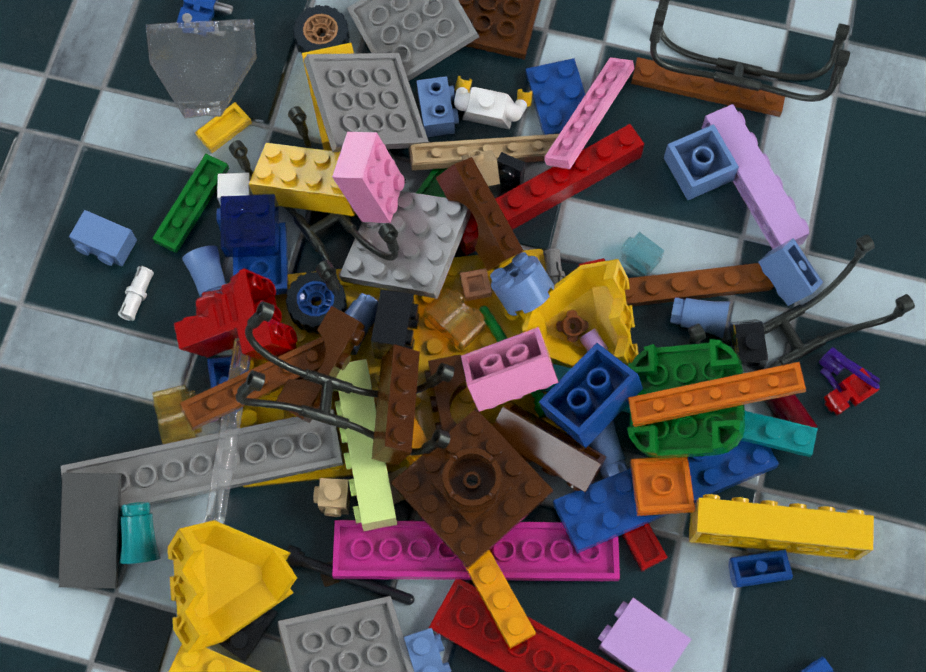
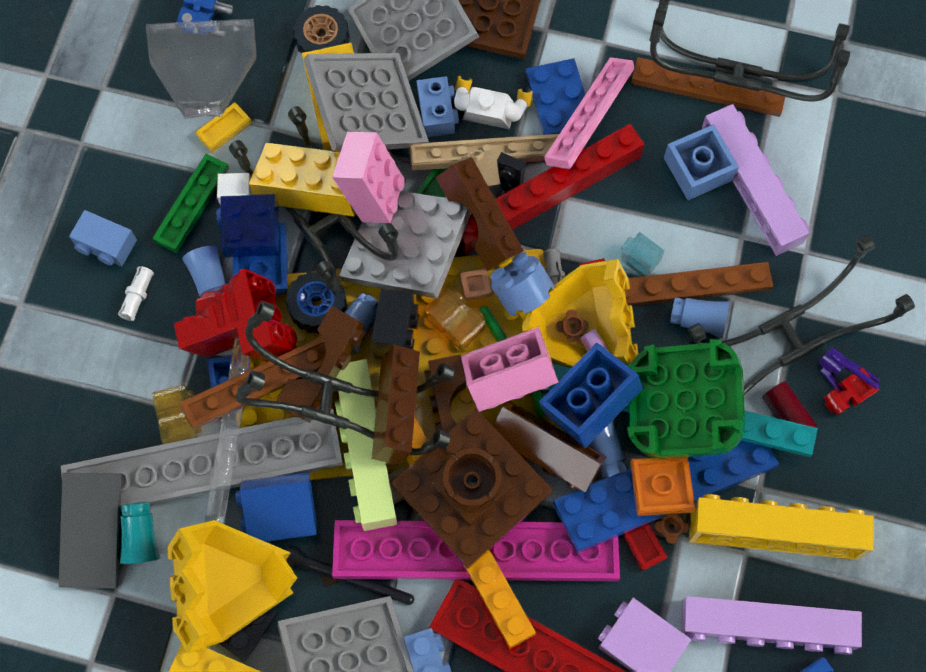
tan brick [314,478,351,517] -> none
orange tile [628,362,806,427] -> none
blue brick [728,550,793,588] -> none
black torso [729,319,768,372] -> none
medium blue brick [758,238,823,306] -> none
none -> blue brick [236,472,317,542]
none -> dark orange plate [654,514,689,544]
none -> lavender brick [681,596,862,655]

